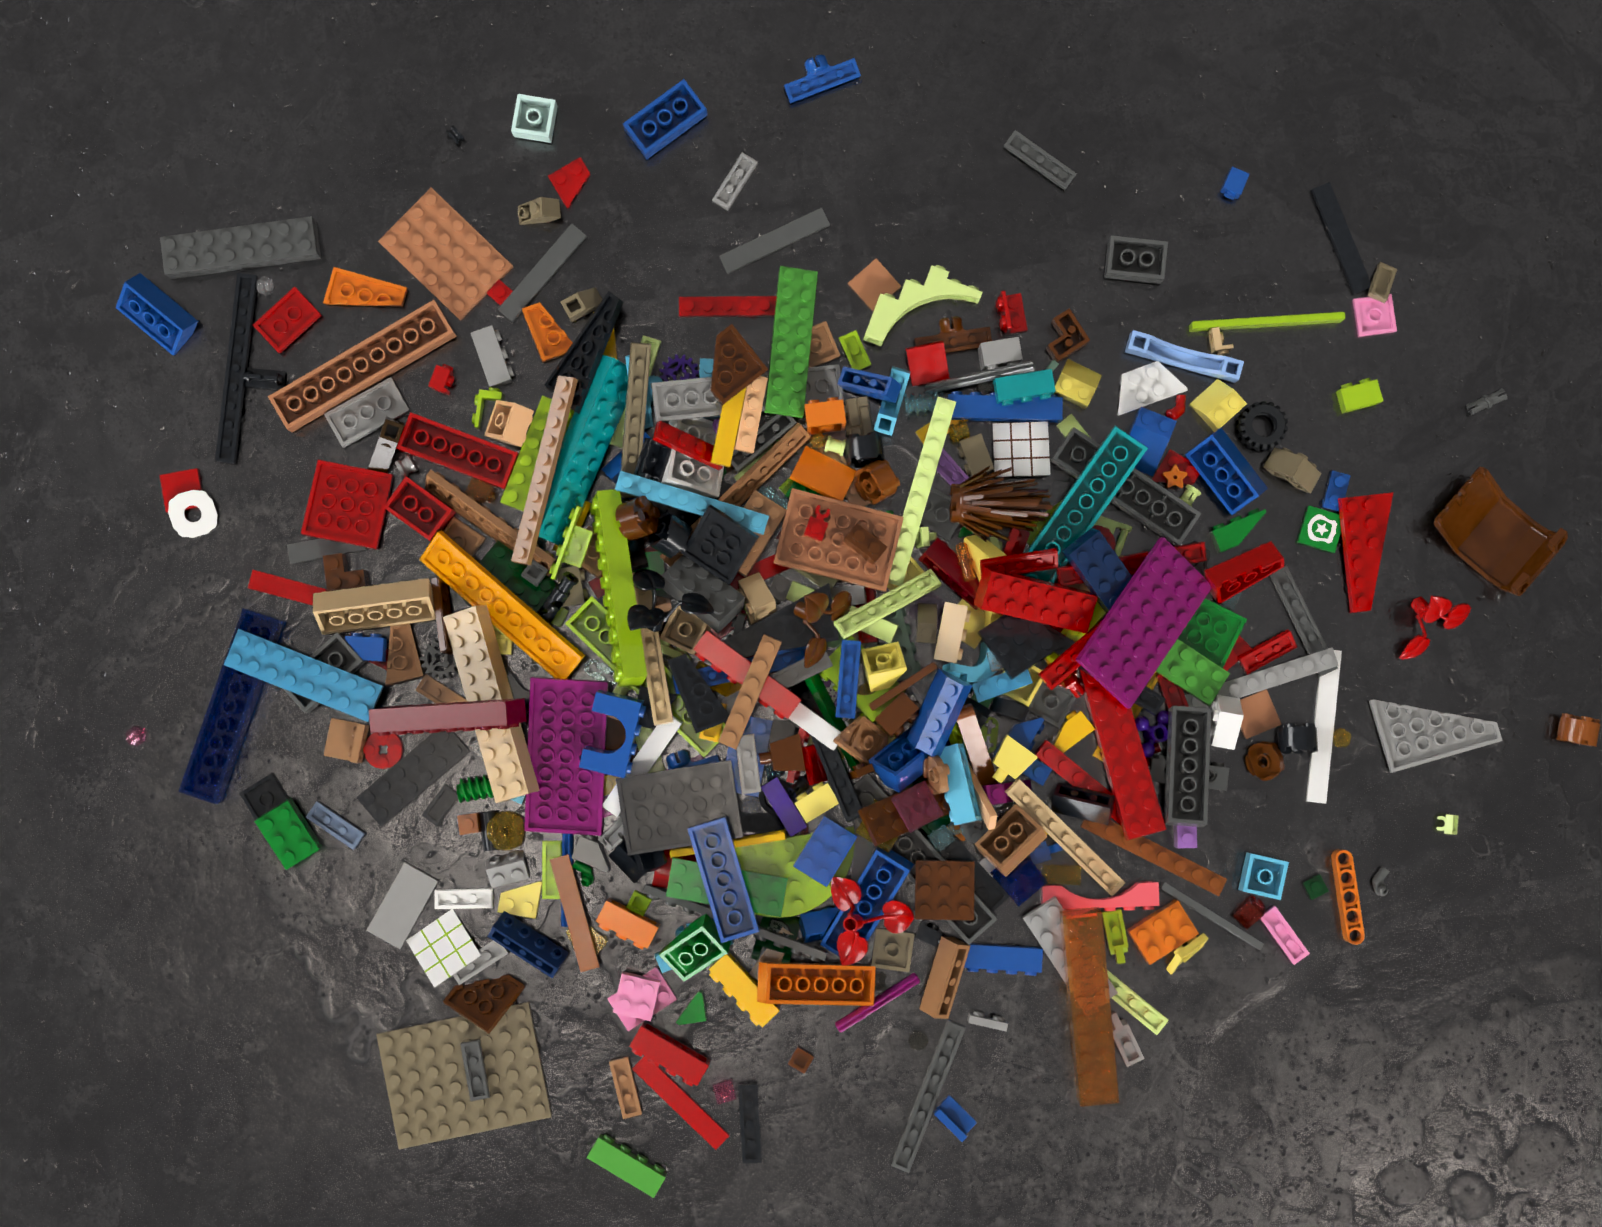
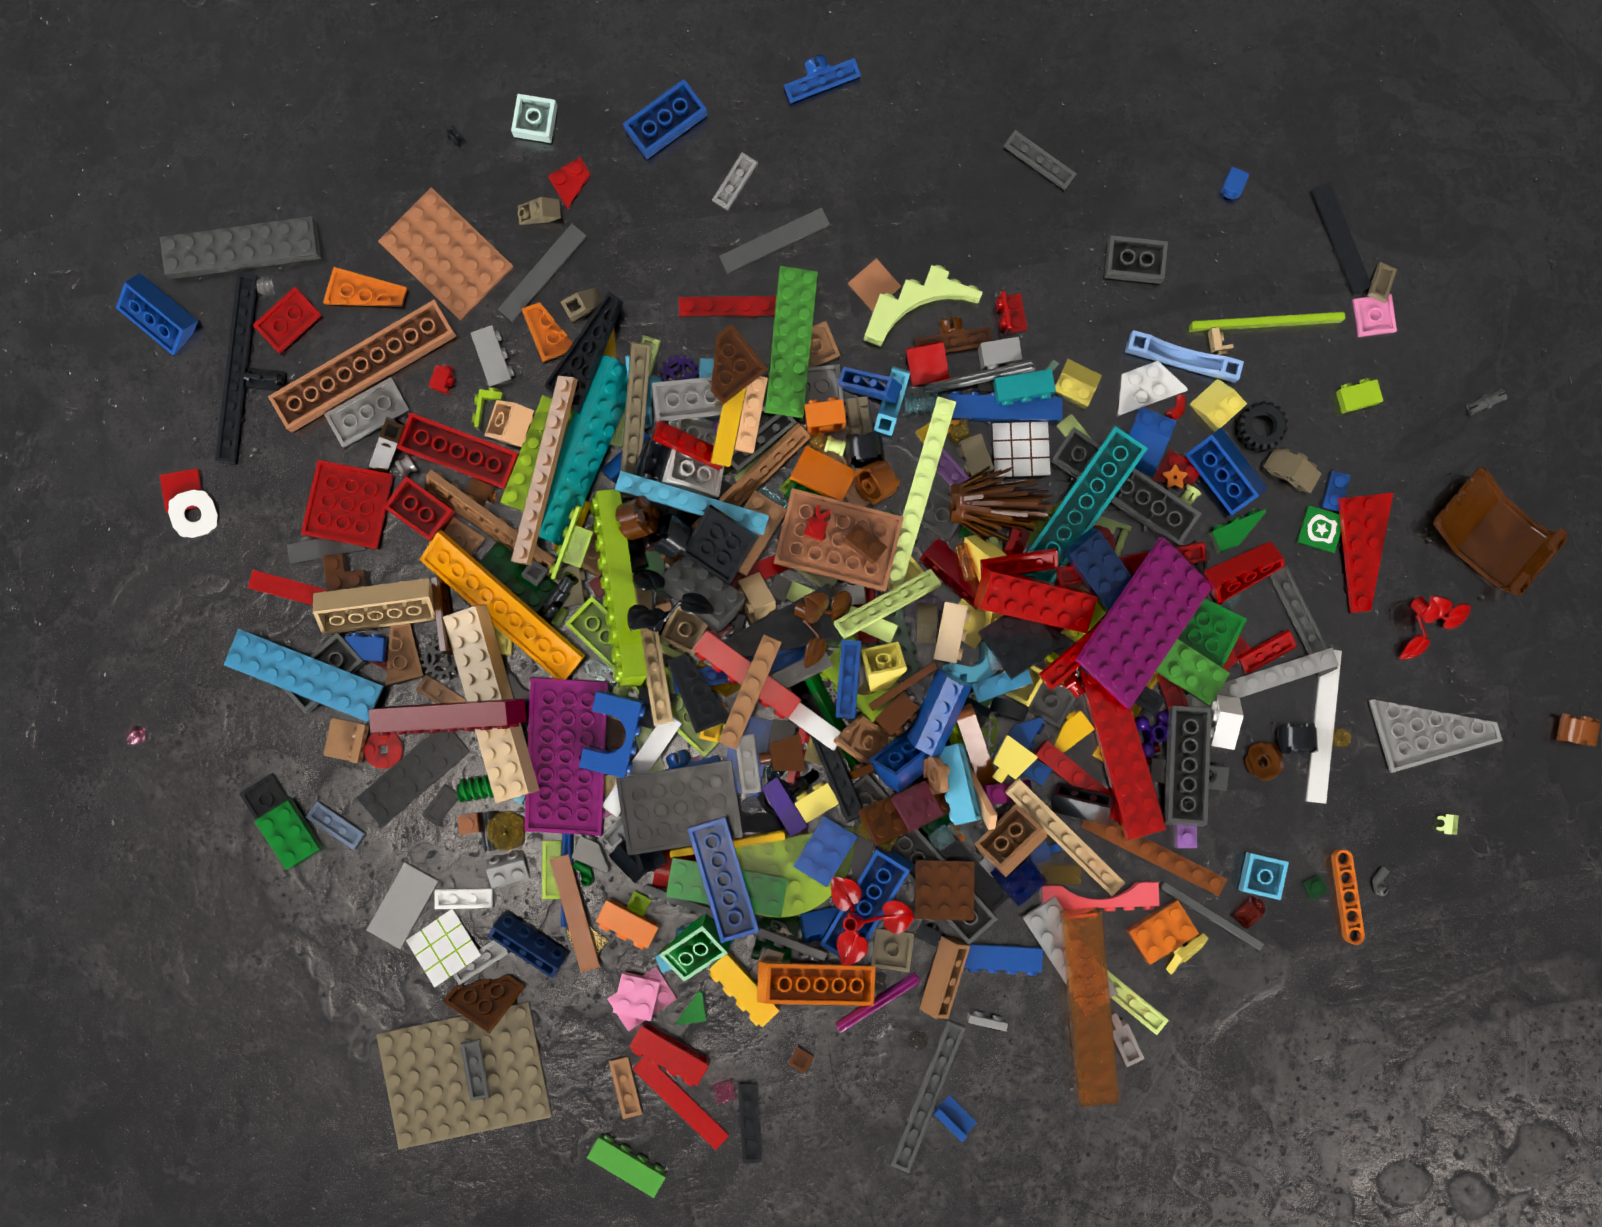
clear blue brick [178,608,284,804] -> none
red plate [487,279,513,306] -> none
light yellow wing [497,881,542,919] -> none
red tile [802,744,827,785] -> none
lime plate [839,330,872,370] -> none
yellowish green tile [915,527,937,548] -> none
reddish brown brick [1045,308,1090,363] -> none
lime hinge [1101,909,1129,964] -> none
nougat tile [1240,689,1282,739] -> none
bright pink plate [1259,906,1310,965] -> none

